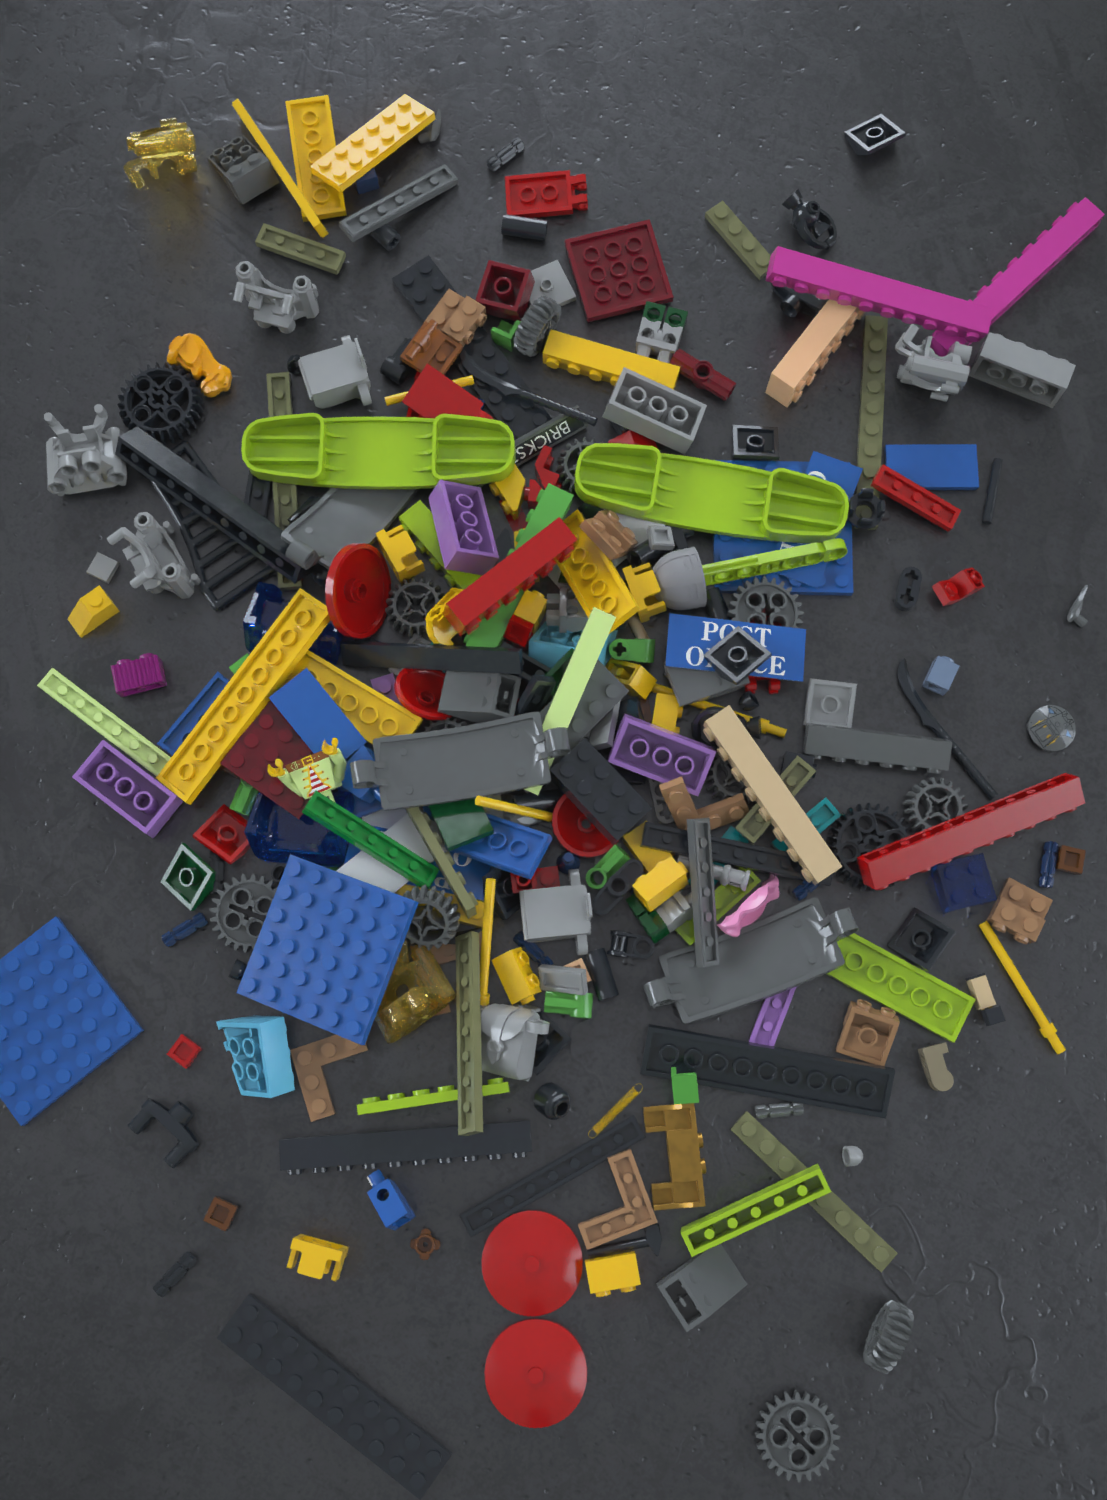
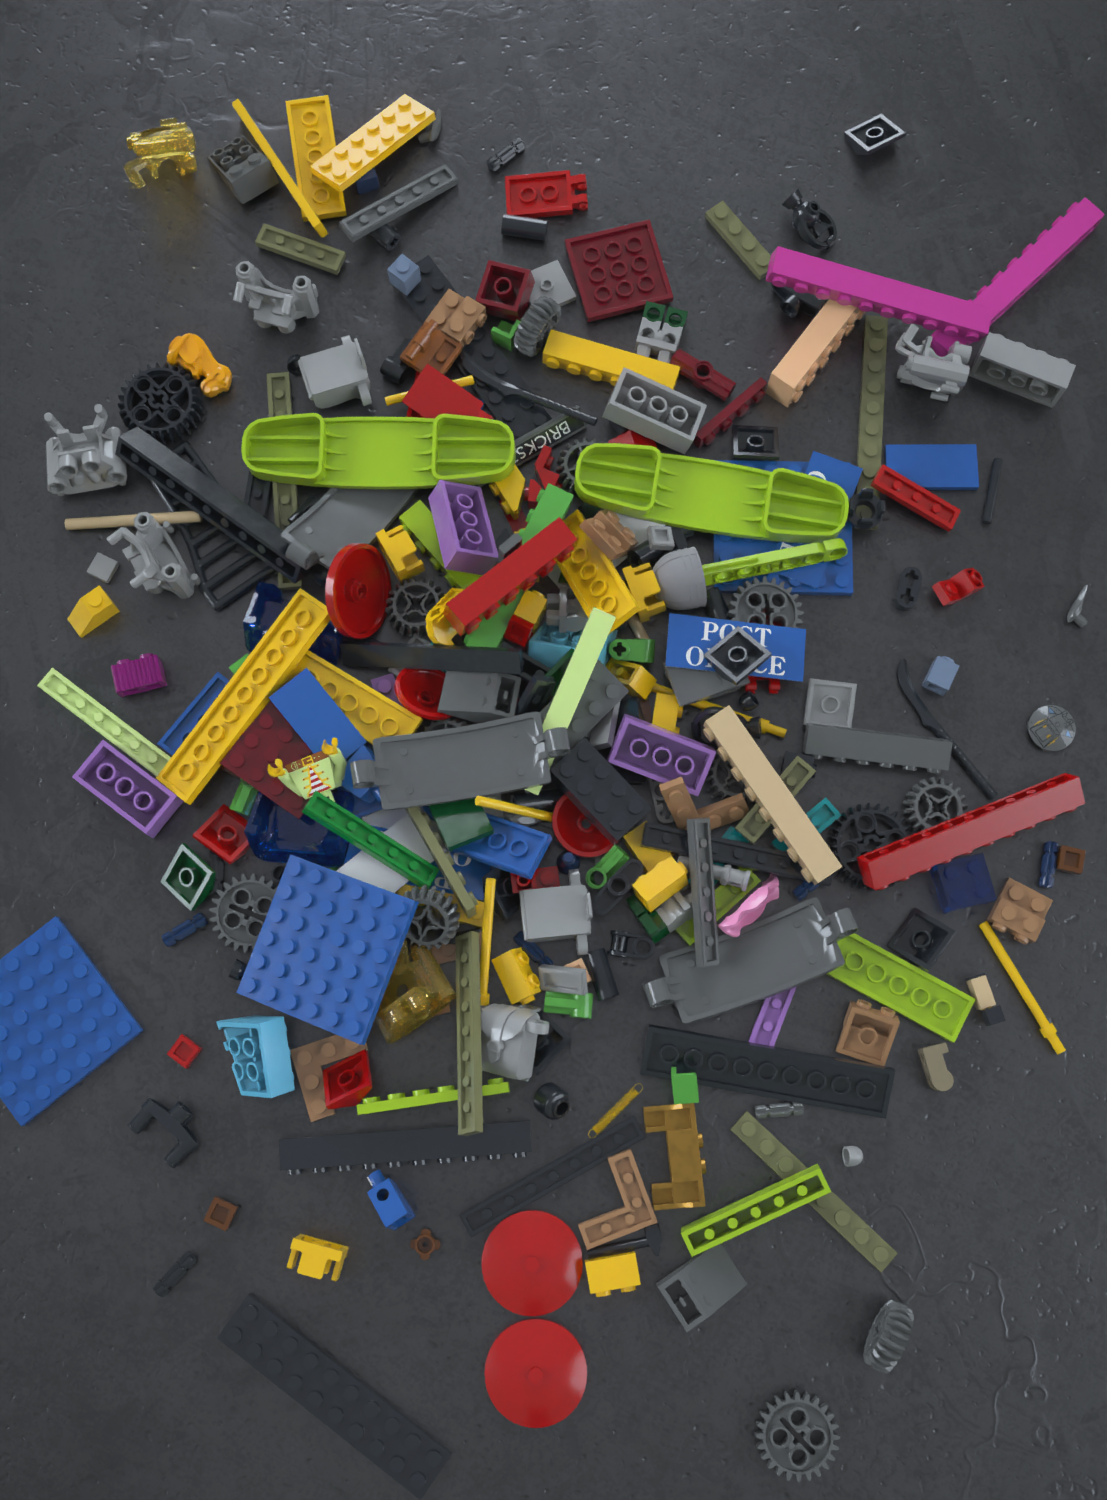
none -> tan piece [65,511,203,530]
none -> red slope [322,1049,372,1109]
none -> sand blue brick [387,254,421,296]
none -> dark grey tile [498,533,522,563]
none -> dark red plate [693,377,767,448]

